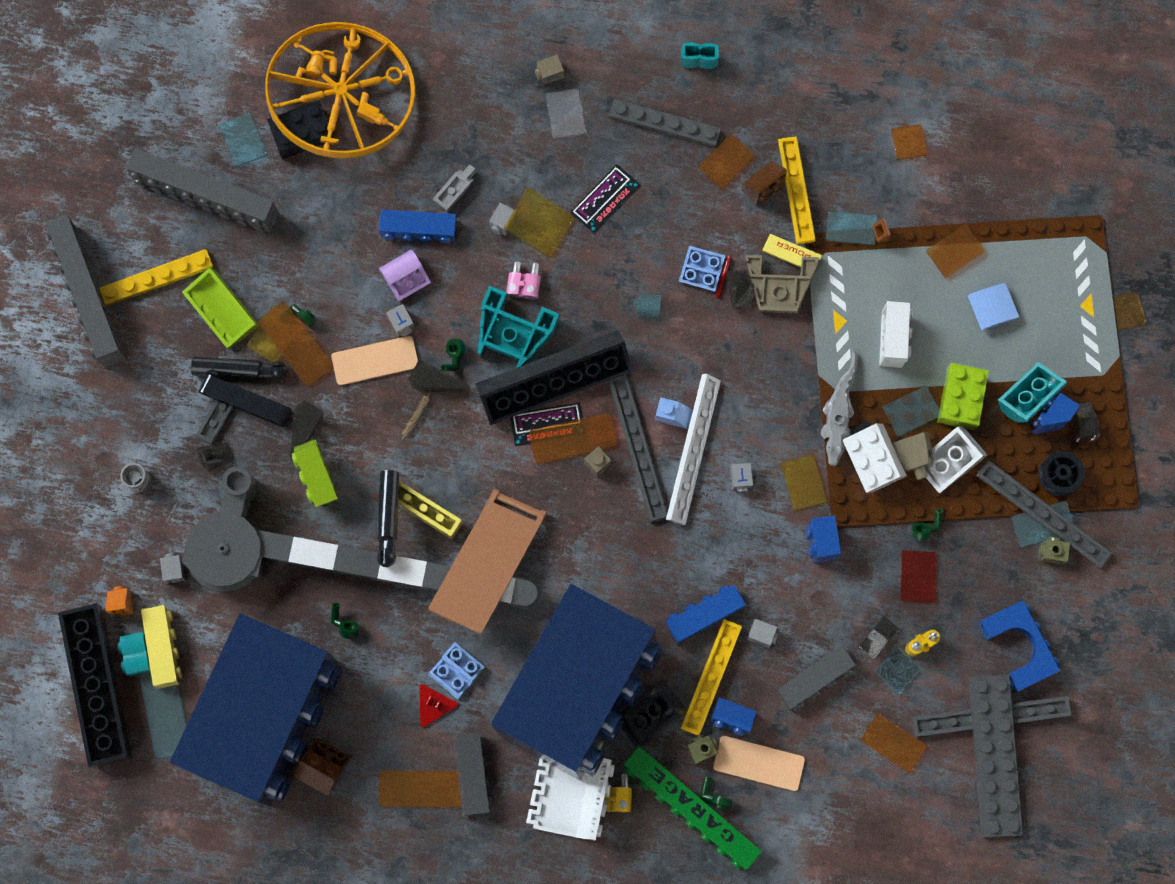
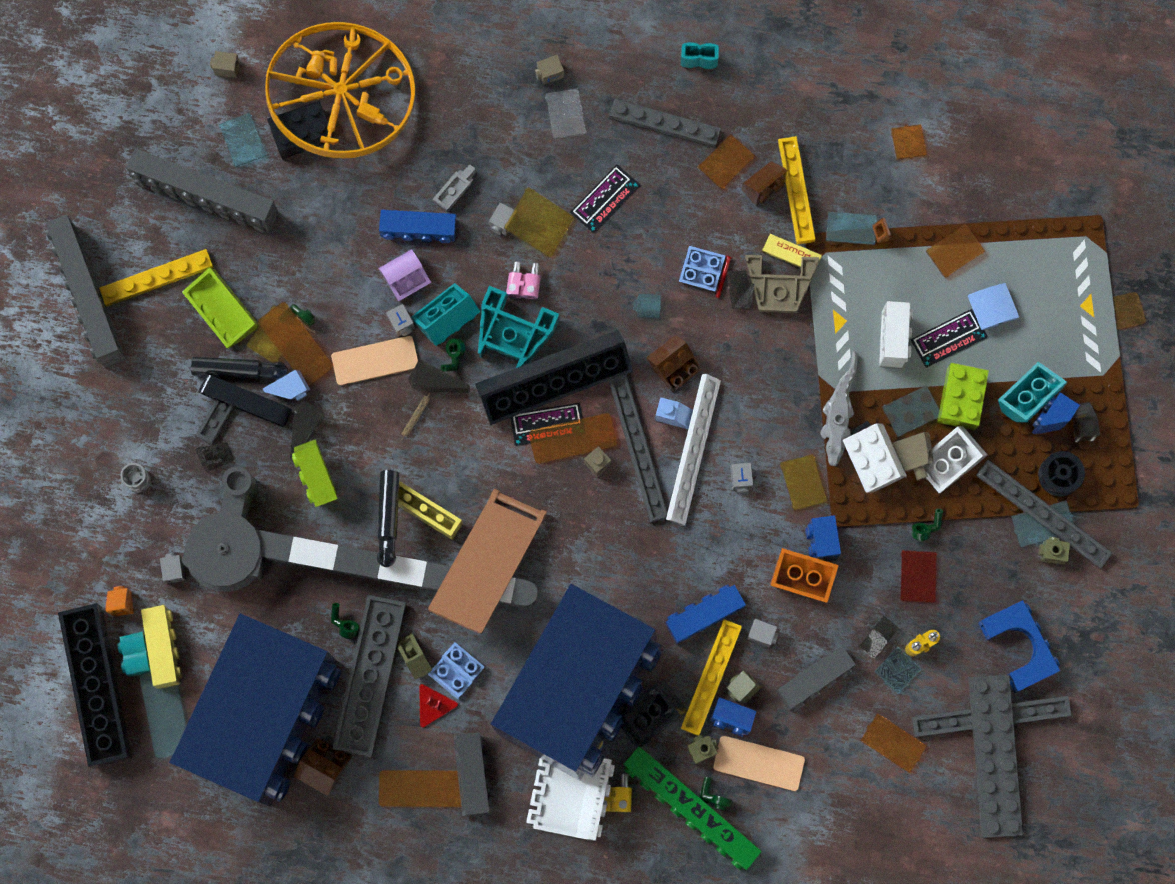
none -> dark tan brick [210,51,240,78]
none -> light blue slope [263,370,310,401]
none -> dark grey plate [333,595,406,757]
none -> olive slope [397,634,432,680]
none -> teal slope [411,283,481,346]
none -> reddish brown slope [646,335,702,393]
none -> brick [727,671,762,704]
none -> orange slope [770,548,839,603]
none -> black sticker [910,309,988,368]

